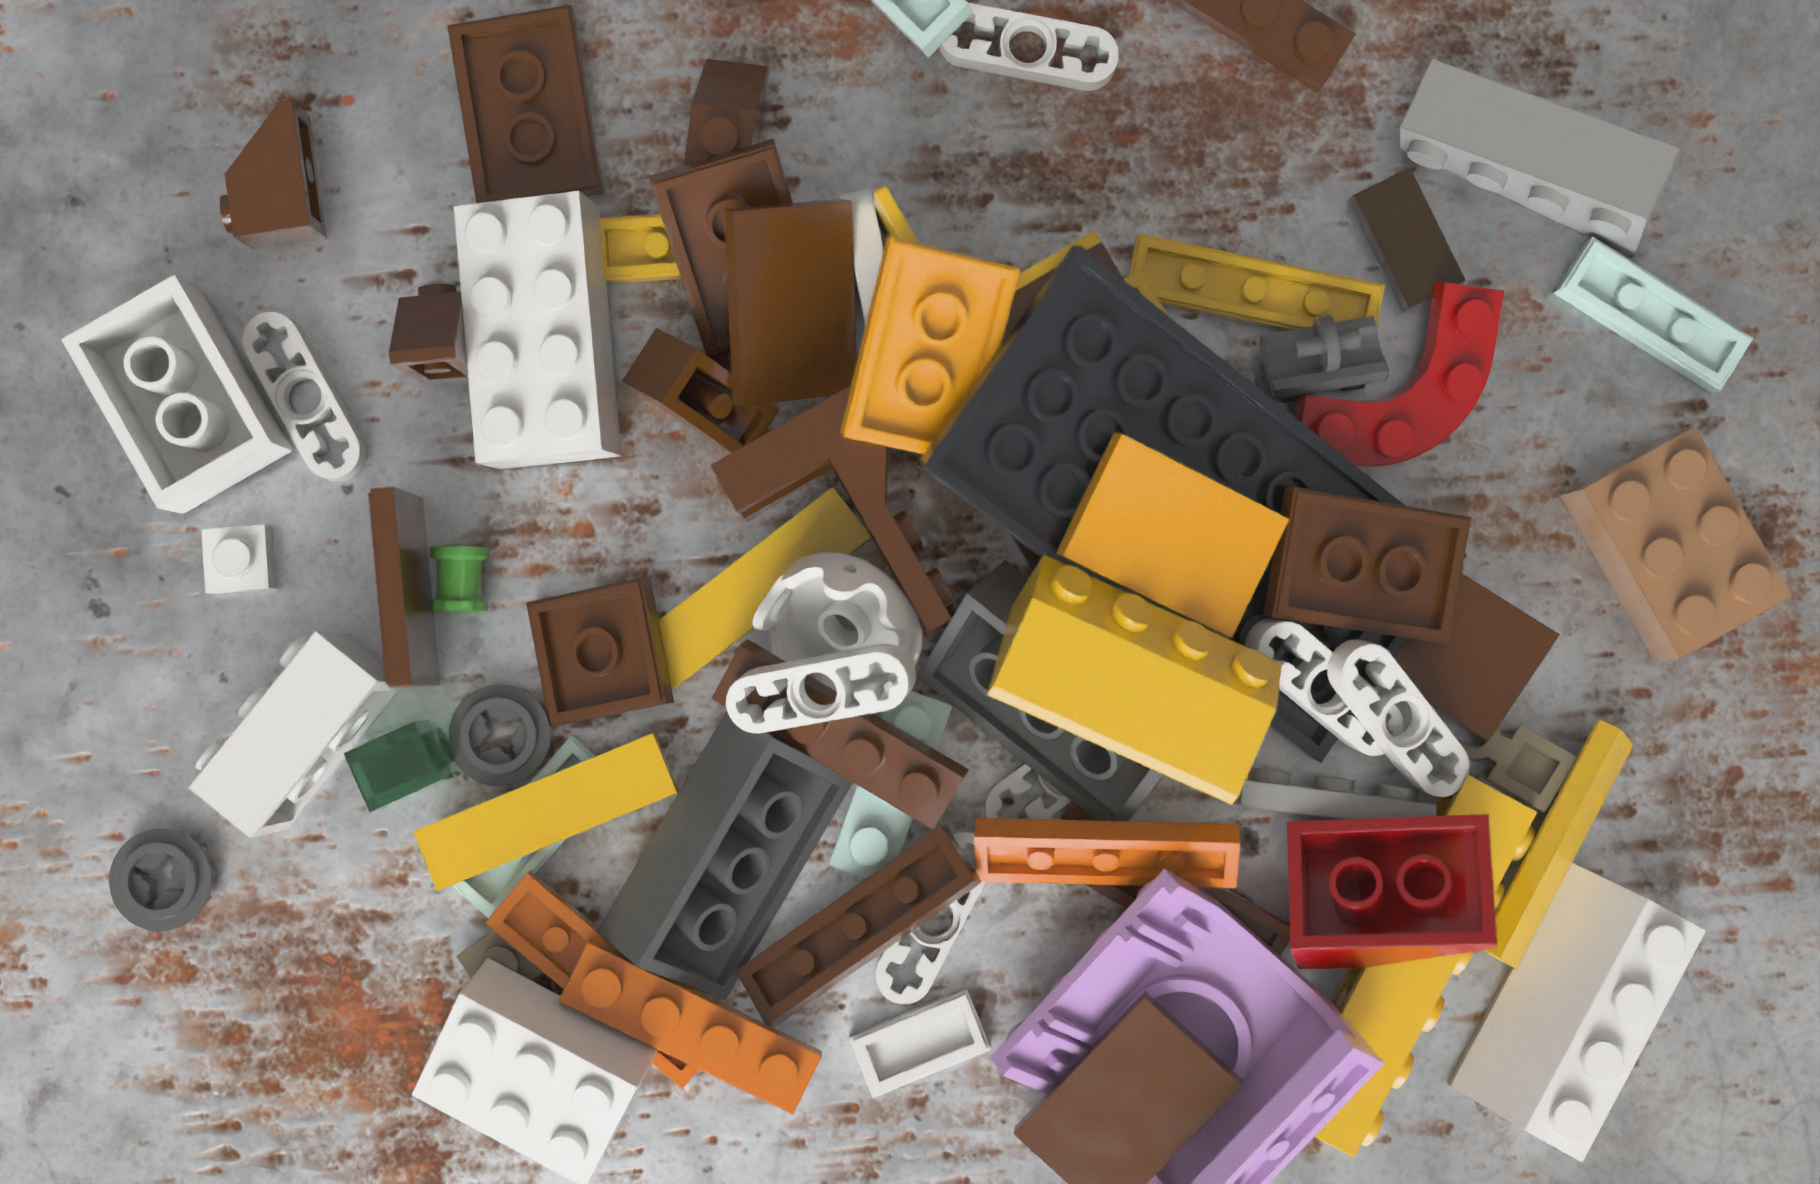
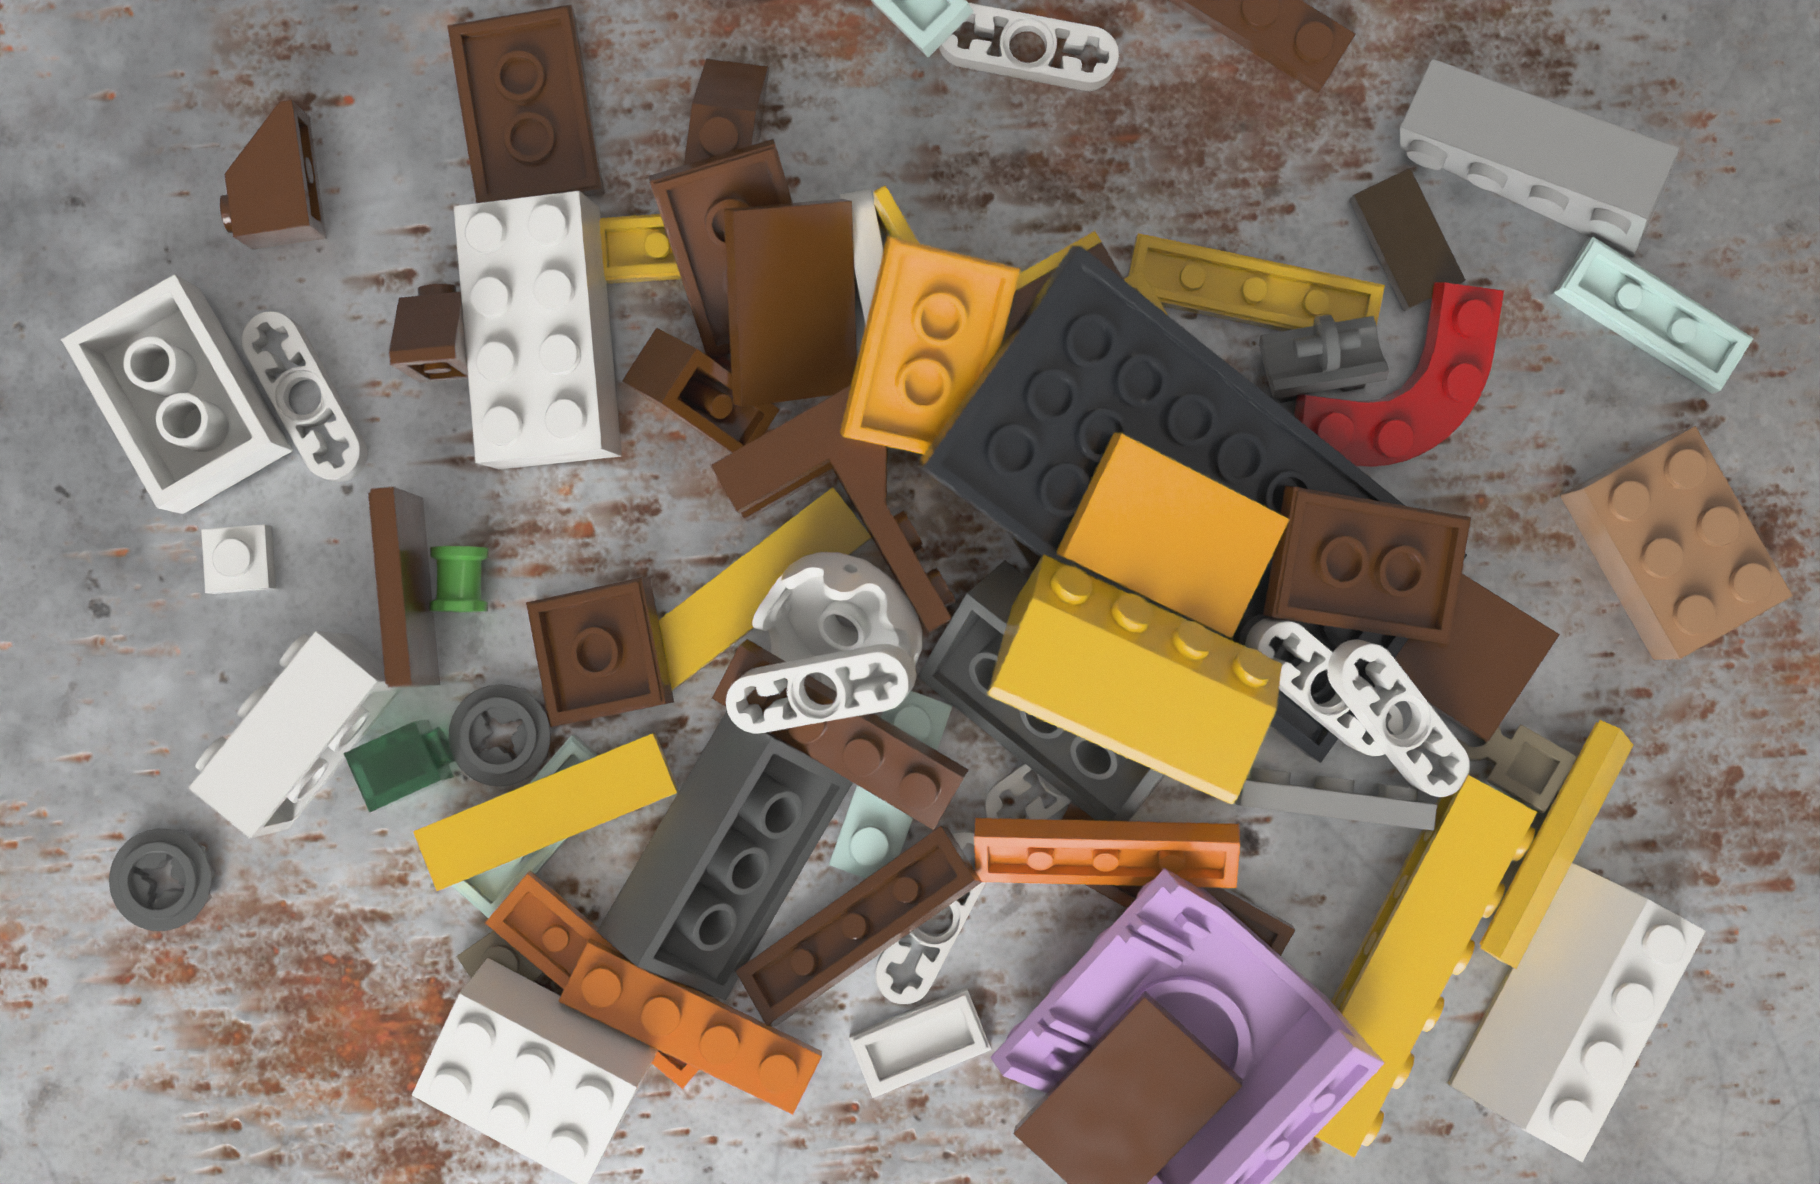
red slope [1287,814,1498,969] -> none

